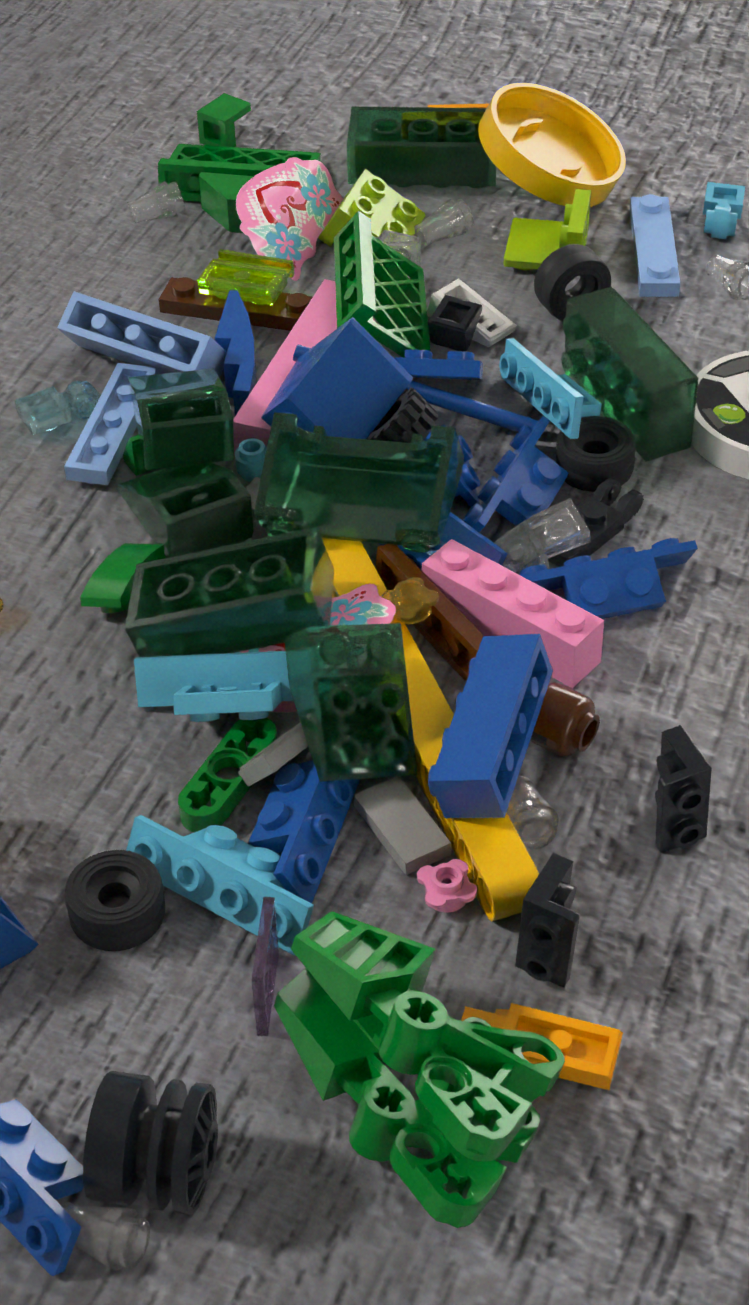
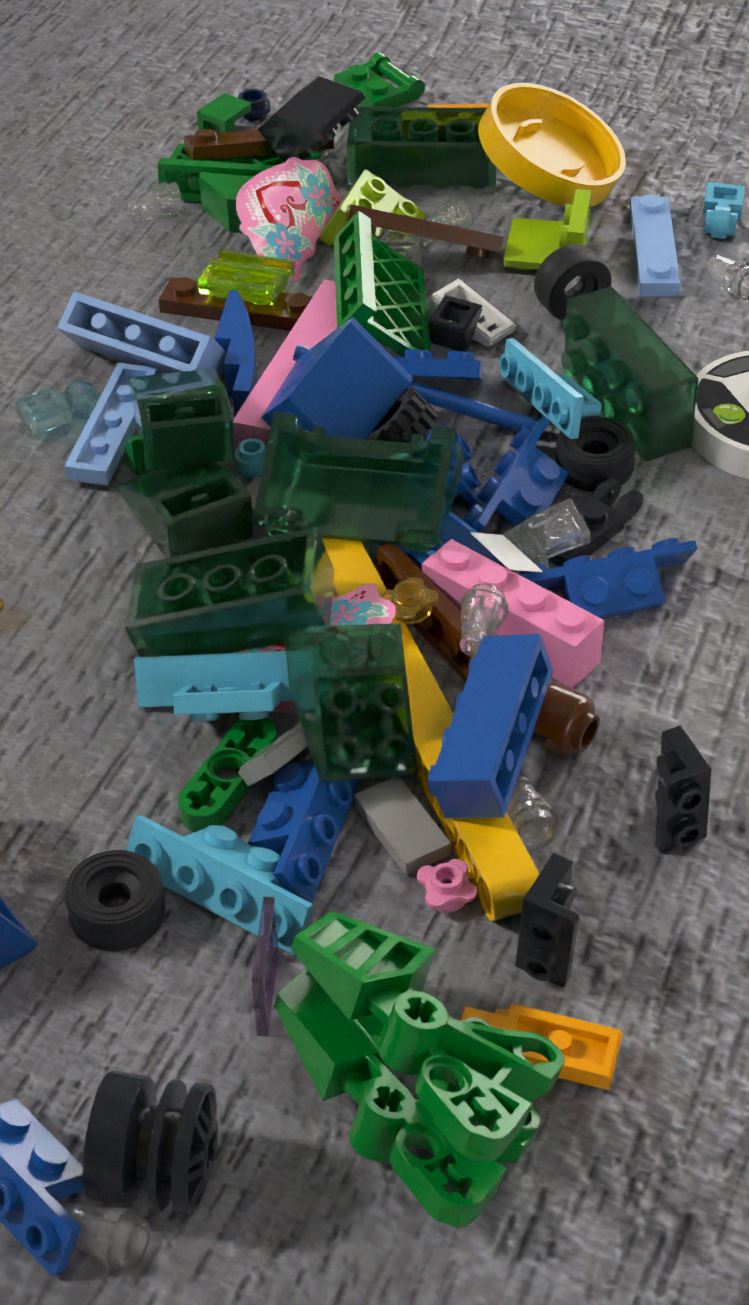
green slope [80,543,166,613] -> none
none -> reddish brown plate [184,129,334,161]
none -> dark blue plate [238,89,271,120]
none -> black slope [257,76,366,163]
none -> green plate [334,52,425,115]
none -> reddish brown plate [344,204,504,258]
none -> clear cone [460,584,509,657]
none -> white sticker [470,532,543,572]

